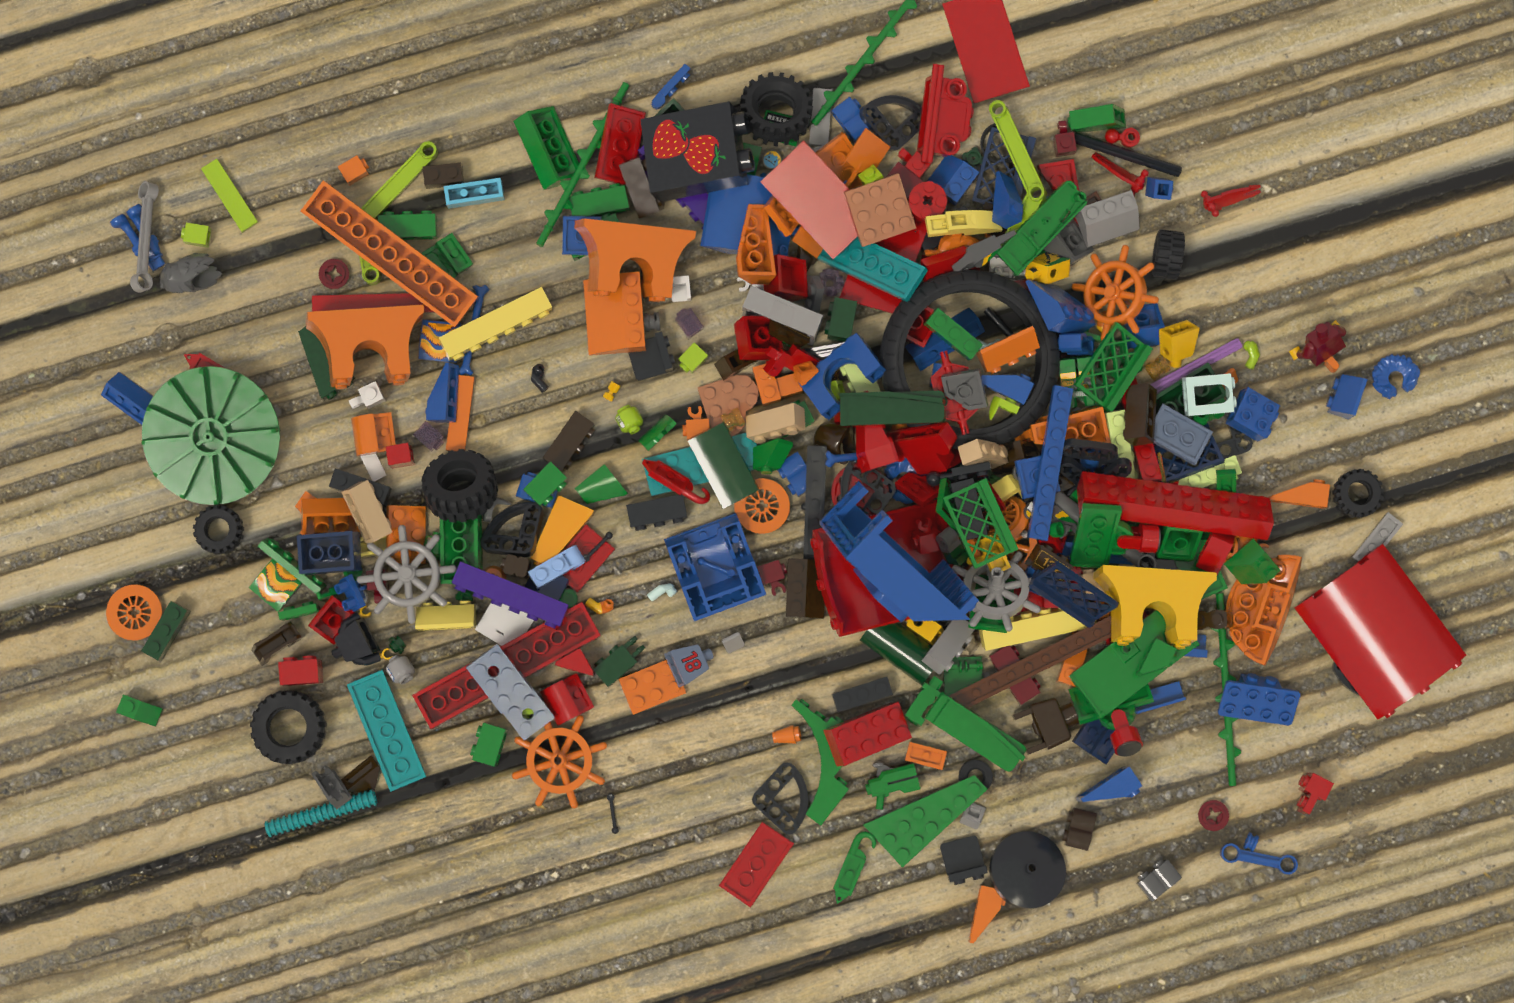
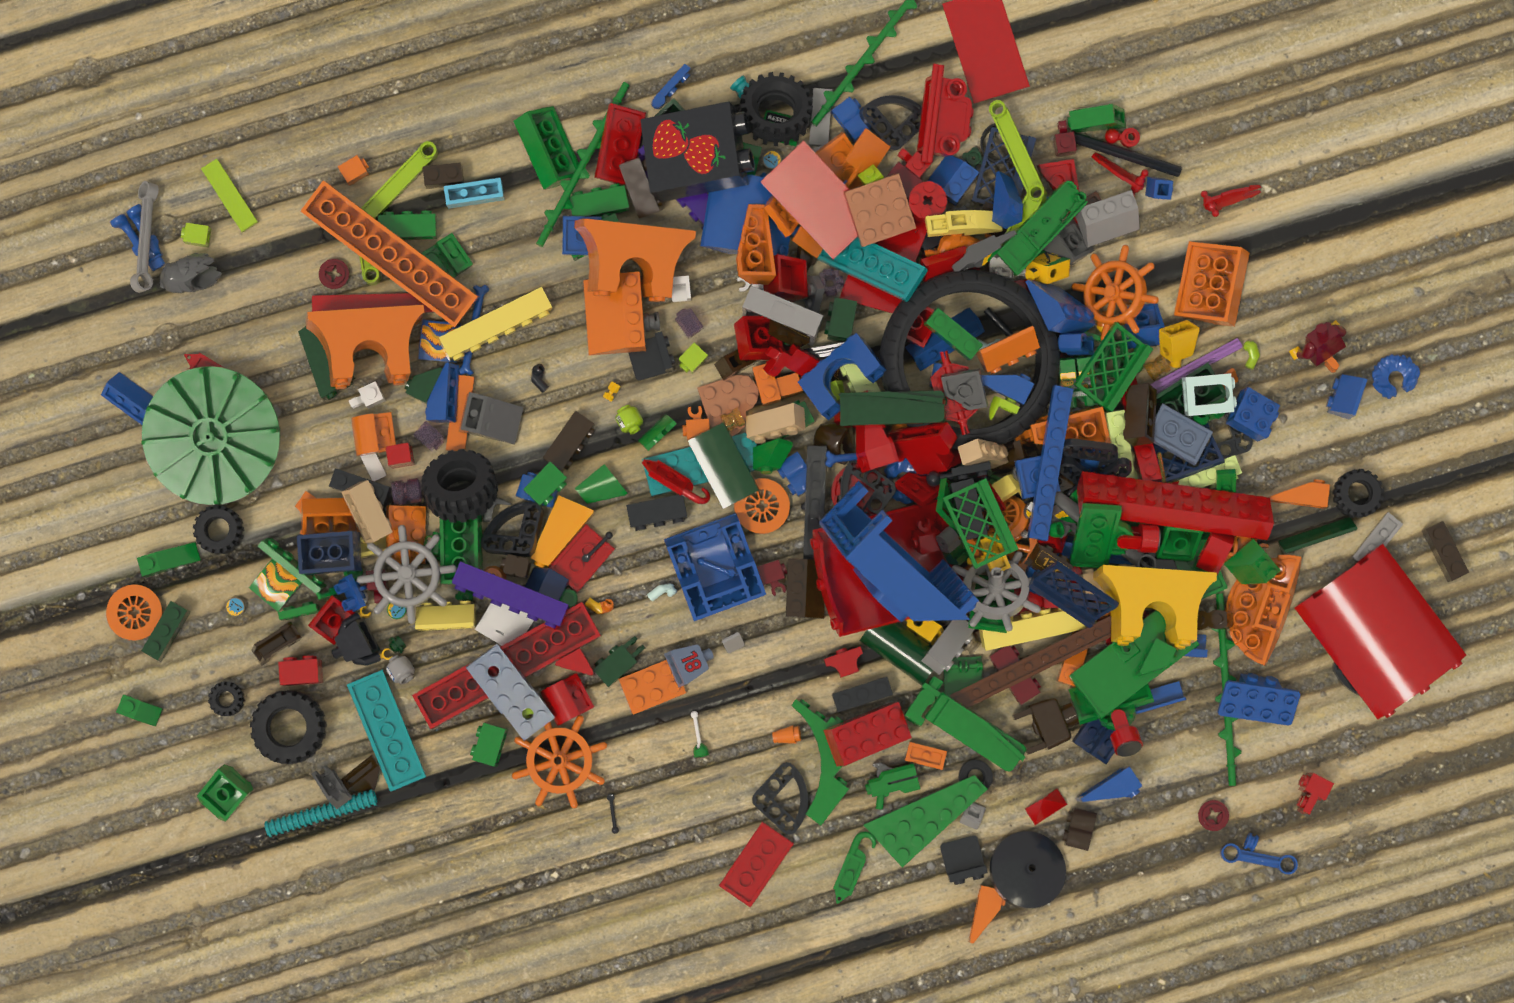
light blue plate [528,545,586,589] -> none
orange slope [793,361,819,386] -> none
dark grey brick [1136,859,1182,902] -> none
black tyre [1151,229,1185,280] -> none
none -> green slope [137,542,201,578]
none -> green slope [197,764,253,822]
none -> black tyre [208,682,245,716]
none -> tile [225,597,246,617]
none -> tile [387,603,407,619]
none -> wheel [391,478,422,506]
none -> dark green slope [404,367,442,405]
none -> dark grey slope [459,392,523,445]
none -> hinge [691,711,709,758]
none -> teal wheel [730,75,749,99]
none -> red brick [824,646,863,678]
none -> red slope [1025,788,1068,825]
none -> orange slope [1174,241,1250,327]
none -> dark green slope [1278,517,1358,555]
none -> dark brown brick [1422,521,1470,582]

